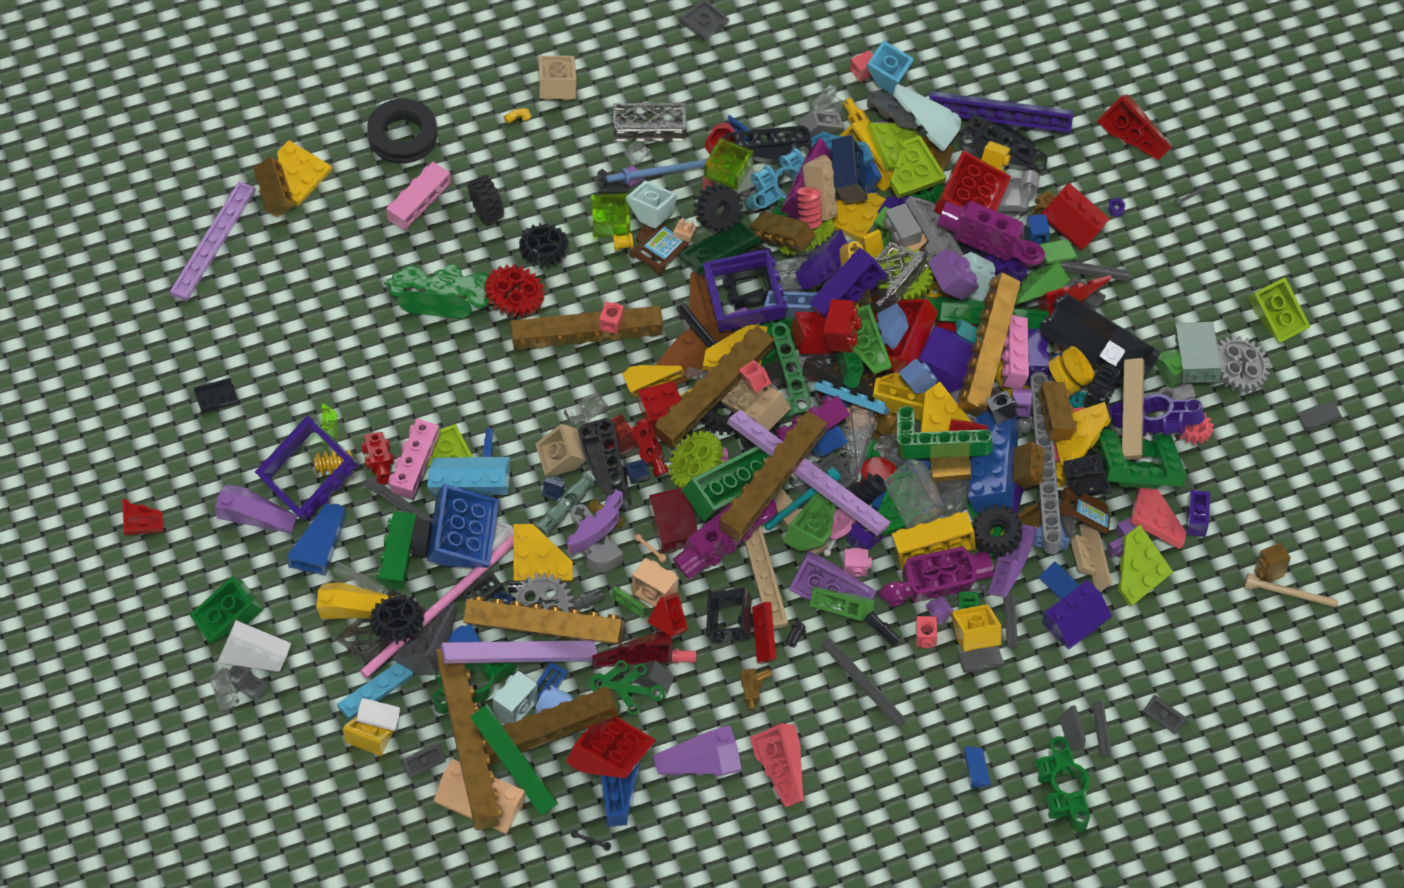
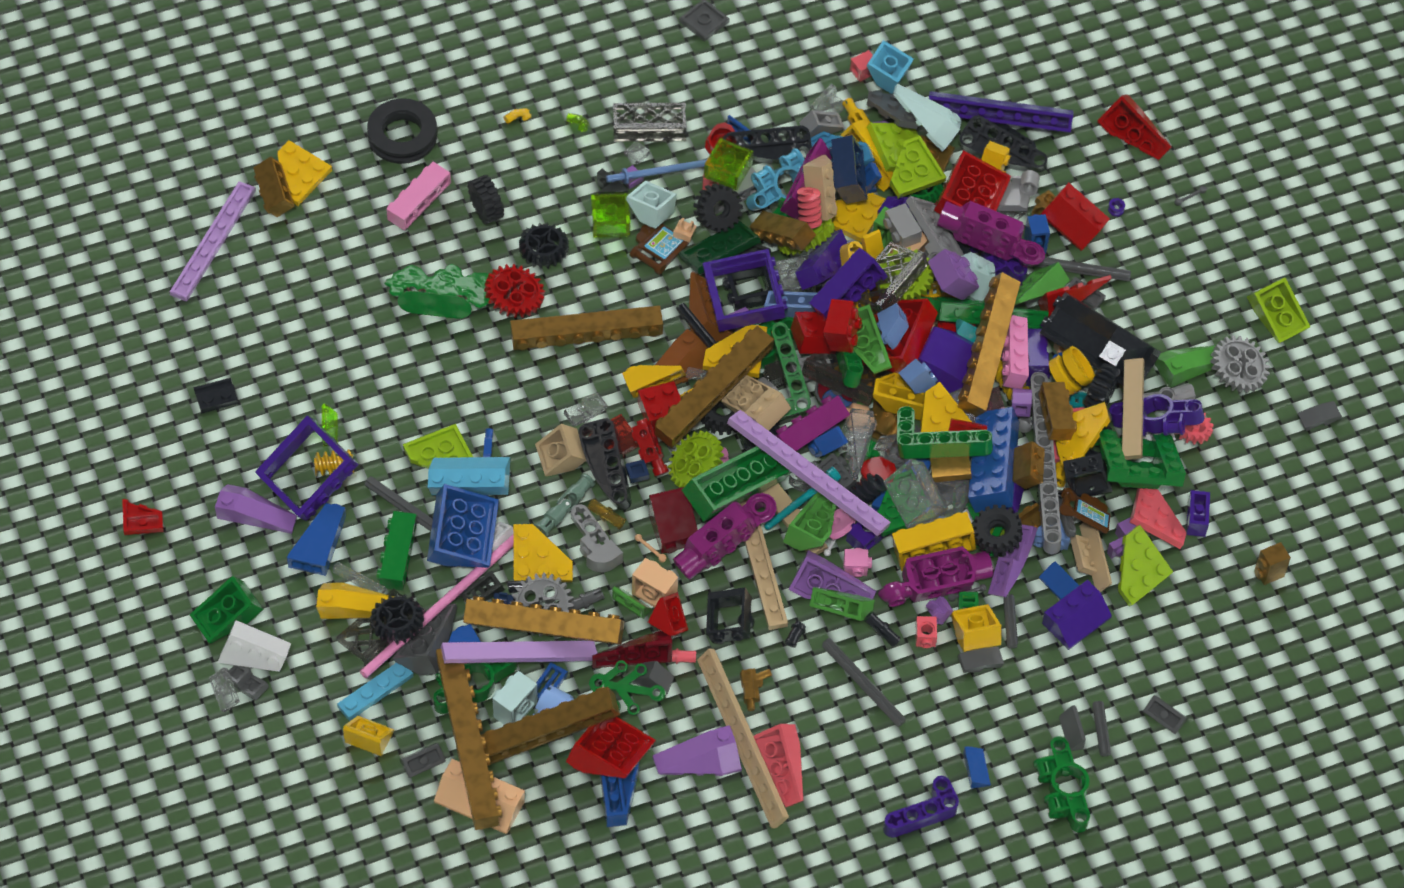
white slope [356,698,400,731] -> none
red brick [361,432,394,484] -> none
bright pink brick [388,419,440,499] -> none
black tyre [411,519,432,557] -> none
green tile [470,704,558,816] -> none
tan slope [538,55,576,101] -> none
dark blue tile [542,476,565,501] -> none
medium lavender slope [566,490,623,555] -> none
black hinge [571,830,611,851] -> none
coral brick [599,302,624,334] -> none
yellow bush [613,233,634,251] -> none
pearl gold brick [719,411,827,542] -> none
coral brick [738,360,771,393] -> none
red plate [752,601,776,664] -> none
medium azure plate [813,380,890,416] -> none
black brick [986,390,1018,424] -> none
bright green slope [1039,239,1077,265] -> none
sand green panel [1175,322,1221,383] -> none
tan piece [1244,573,1338,607] -> none
none -> clear neon green arm [566,113,589,132]
none -> tan plate [697,649,789,828]
none -> dark purple beam [883,776,959,838]

